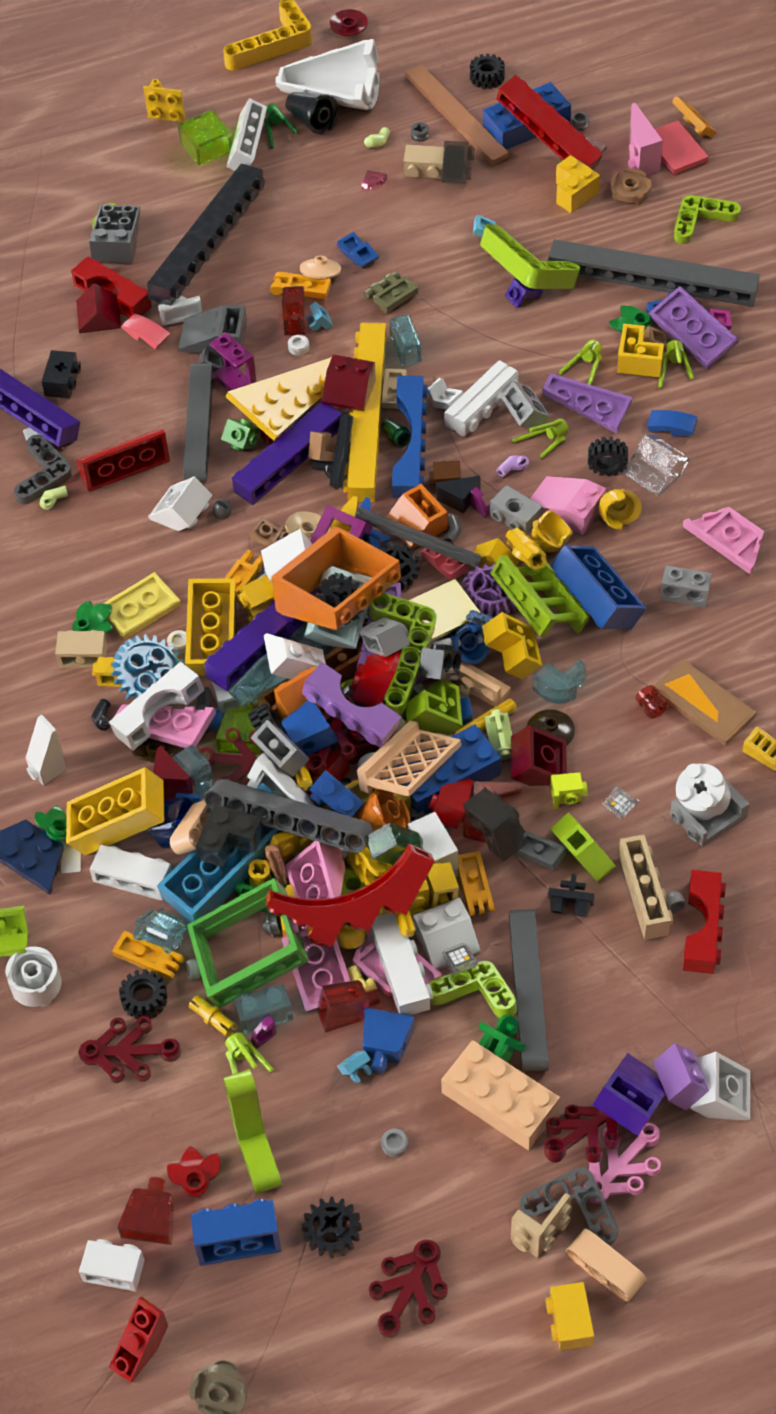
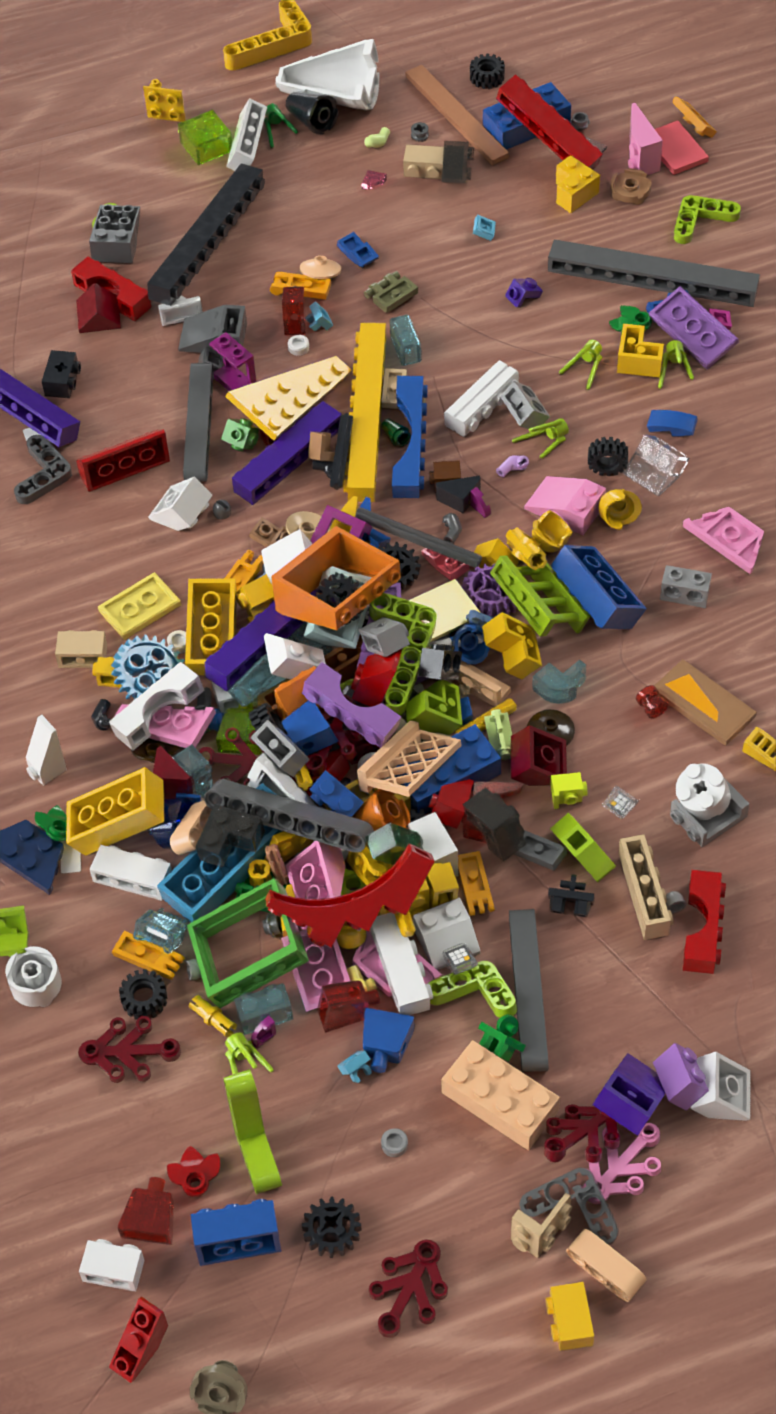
yellowish green arm [39,486,68,510] -> none
green plate [72,601,113,634] -> none
coral slope [121,314,170,350] -> none
dark red slope [322,354,376,412] -> none
dark red dish [330,9,368,36] -> none
orange slope [387,484,448,550] -> none
white bracket [428,378,464,409] -> none
lime beam [480,224,580,289] -> none
light grey brick [490,485,542,535] -> none
medium lavender wing [542,373,632,434] -> none
medium nougat slope [644,326,667,351] -> none

